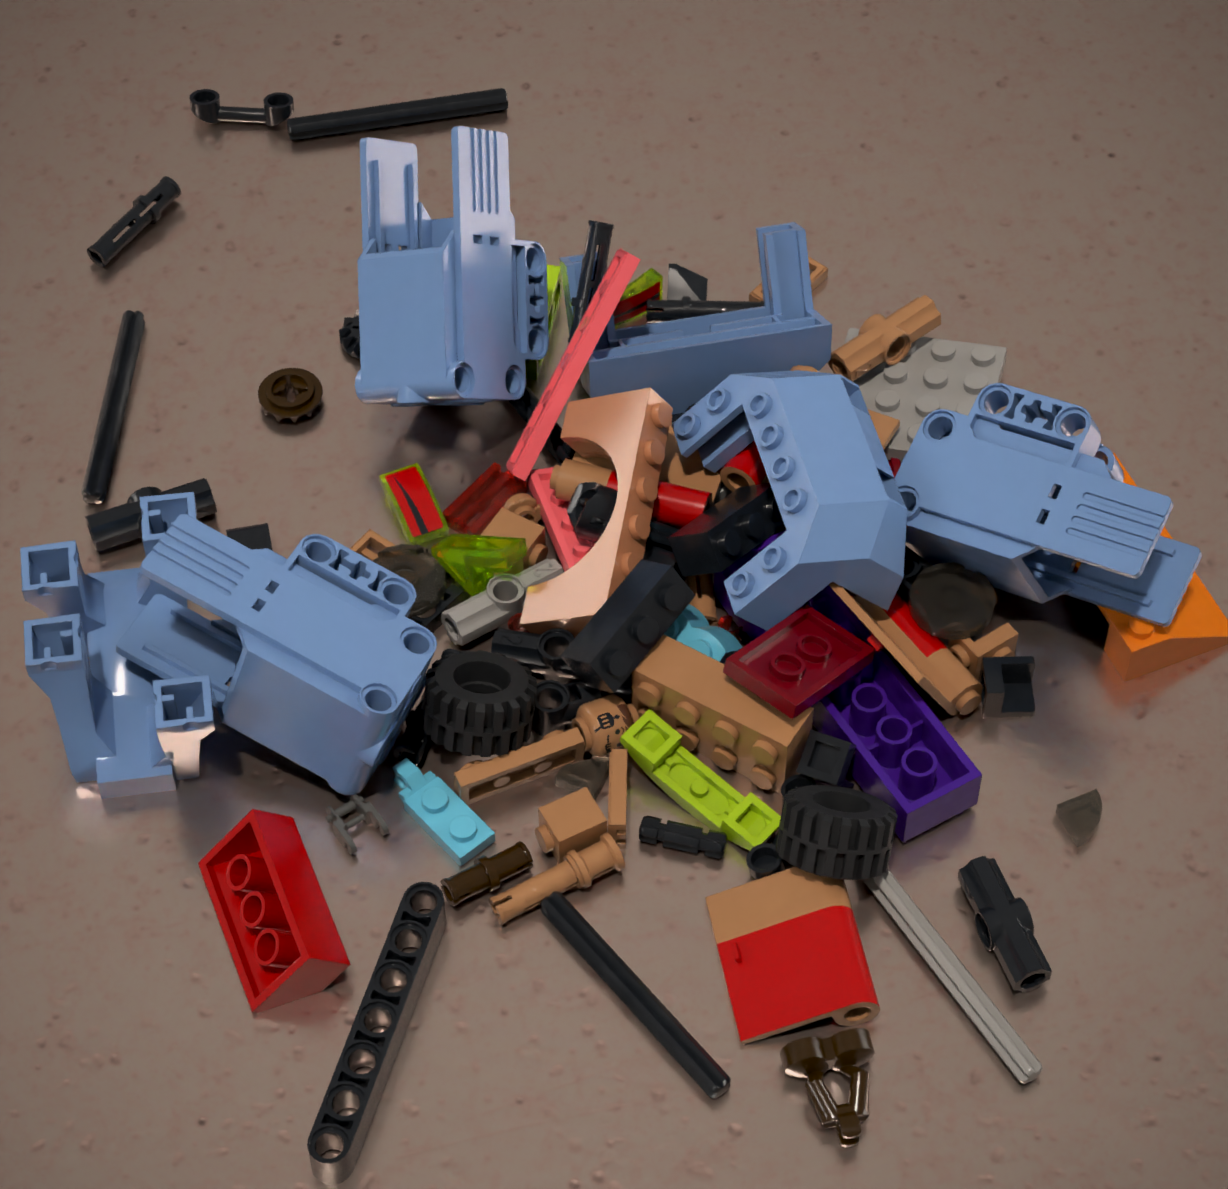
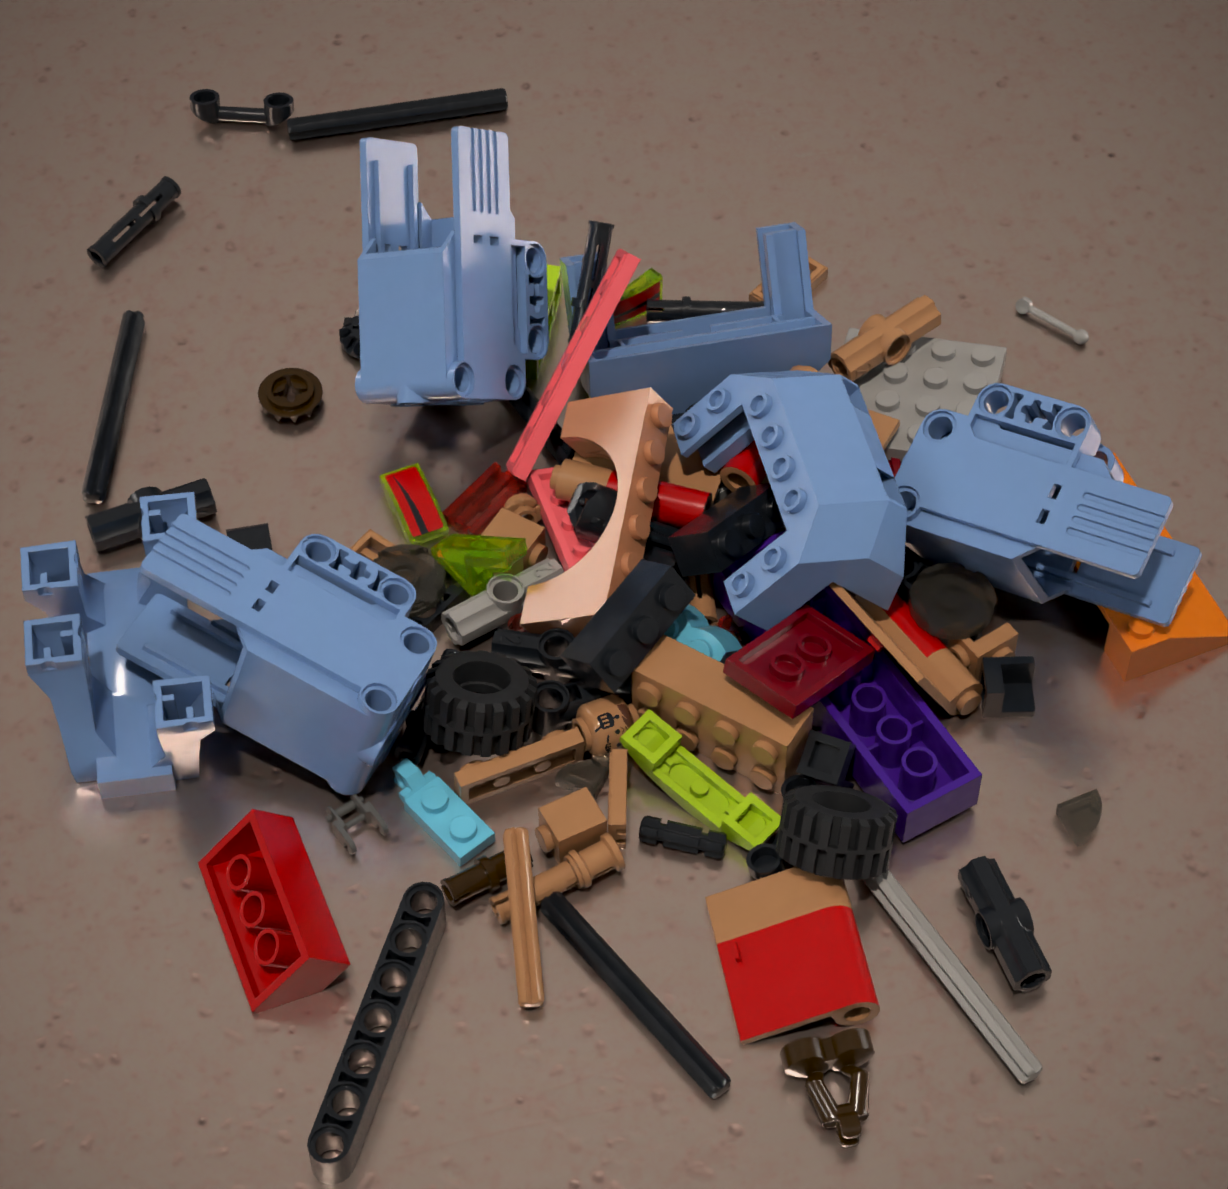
black slope [667,264,708,301] -> none
none -> medium nougat axle [503,827,544,1008]
none -> light grey hinge [1015,297,1089,345]

